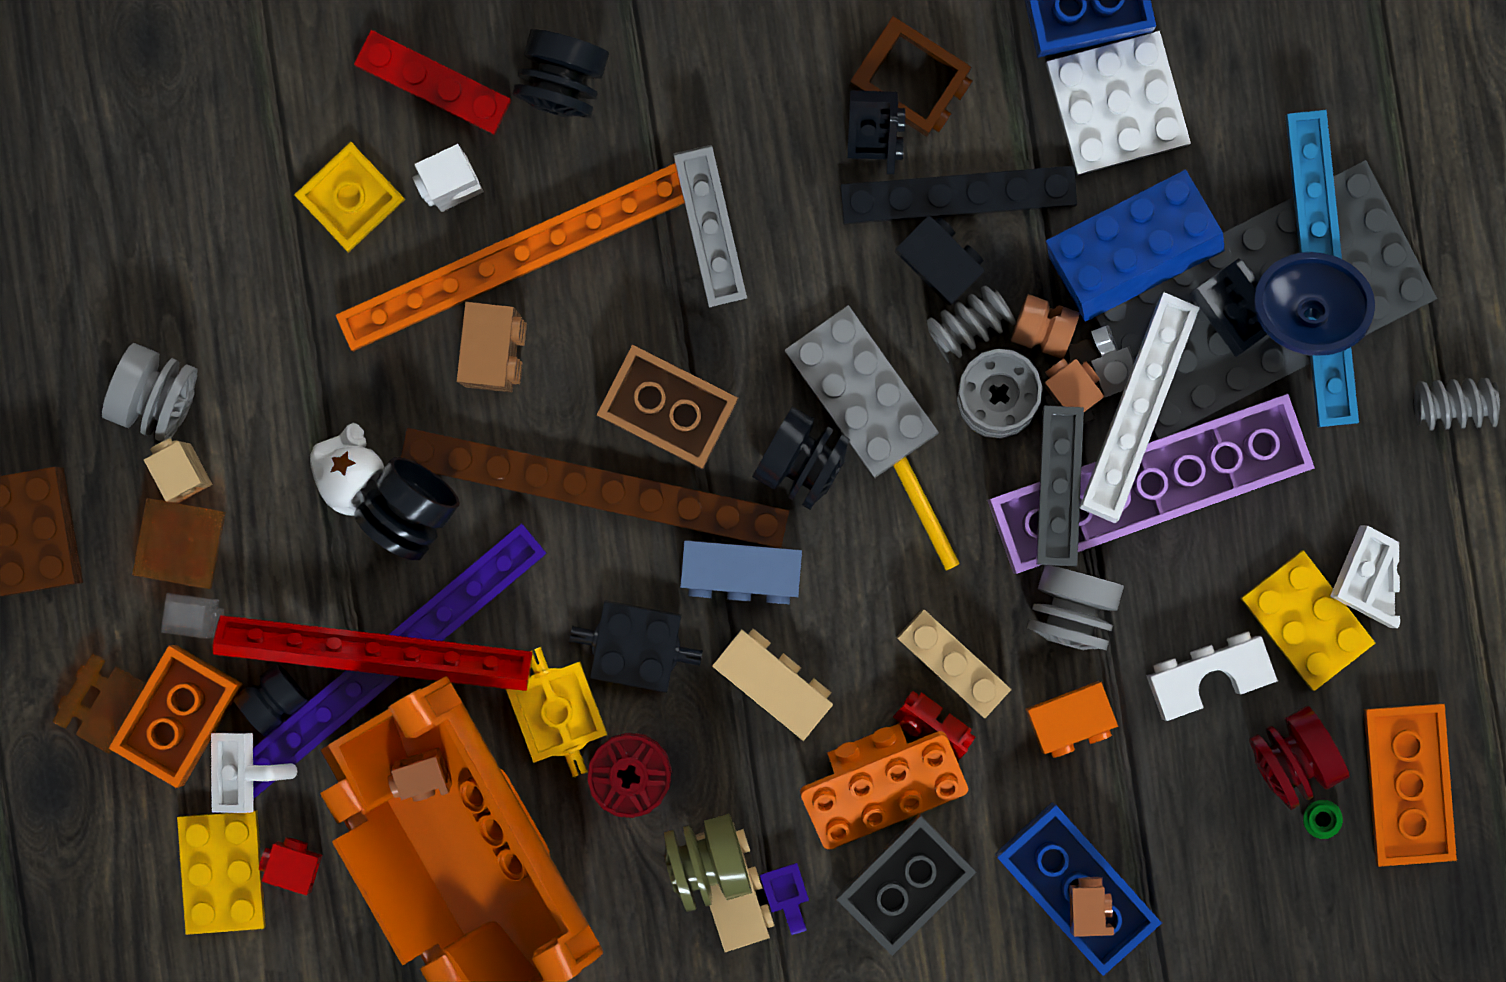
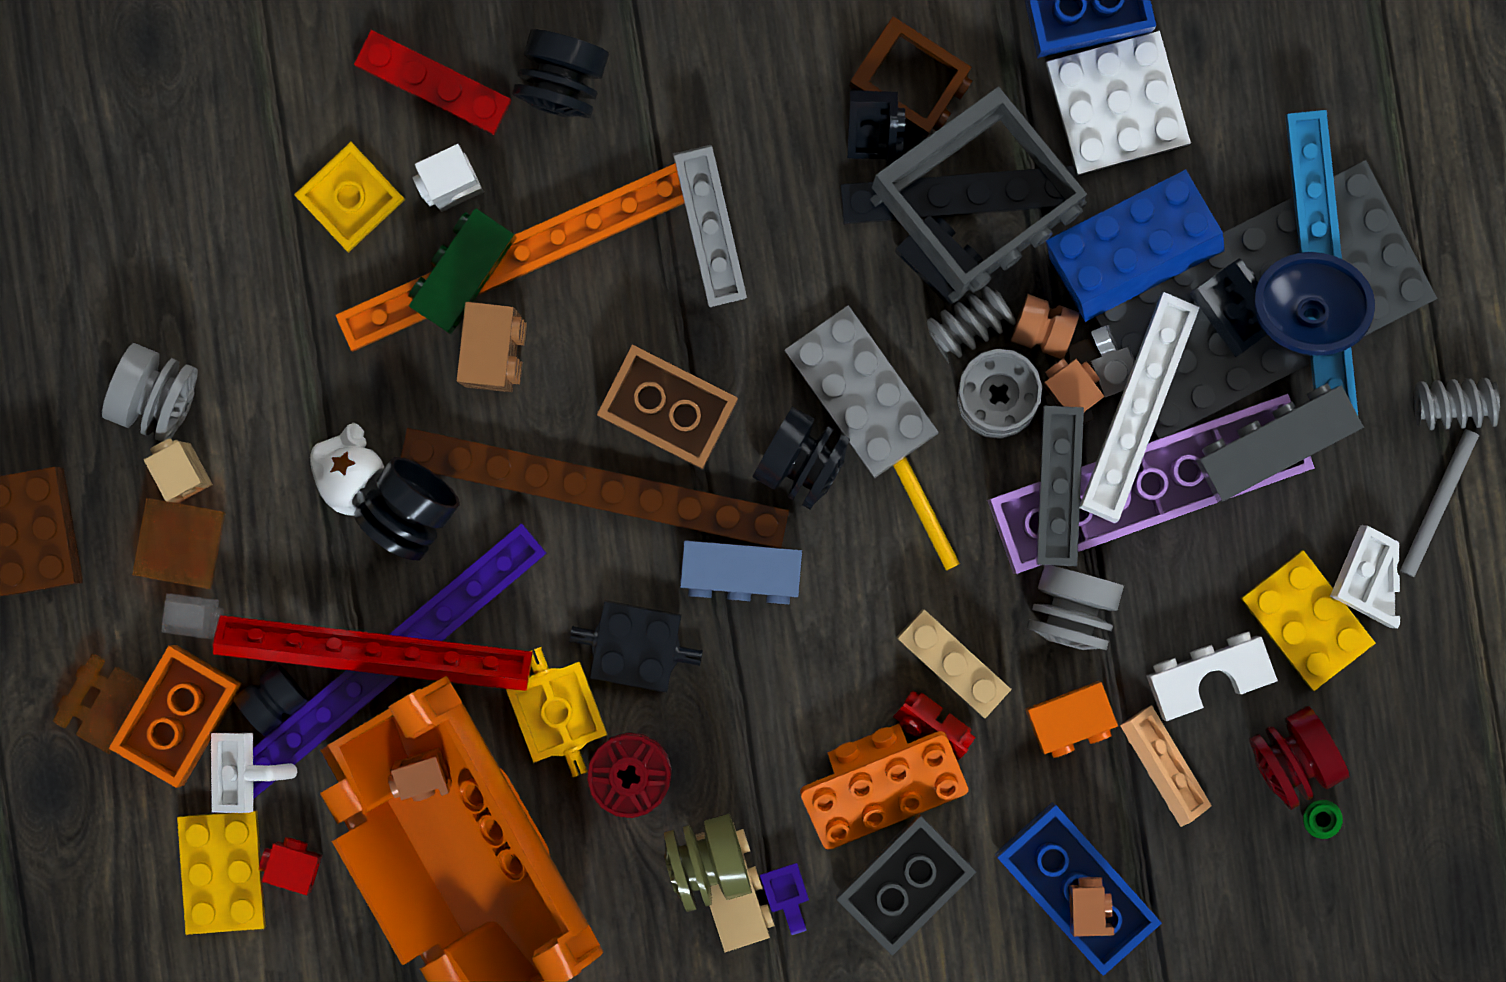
tan brick [712,629,833,741] -> none
orange plate [1364,703,1457,867] -> none
none -> dark green brick [408,208,517,335]
none -> dark grey window [870,86,1087,303]
none -> light nougat plate [1120,705,1212,827]
none -> dark grey brick [1196,383,1364,502]
none -> light grey bar [1400,429,1479,577]

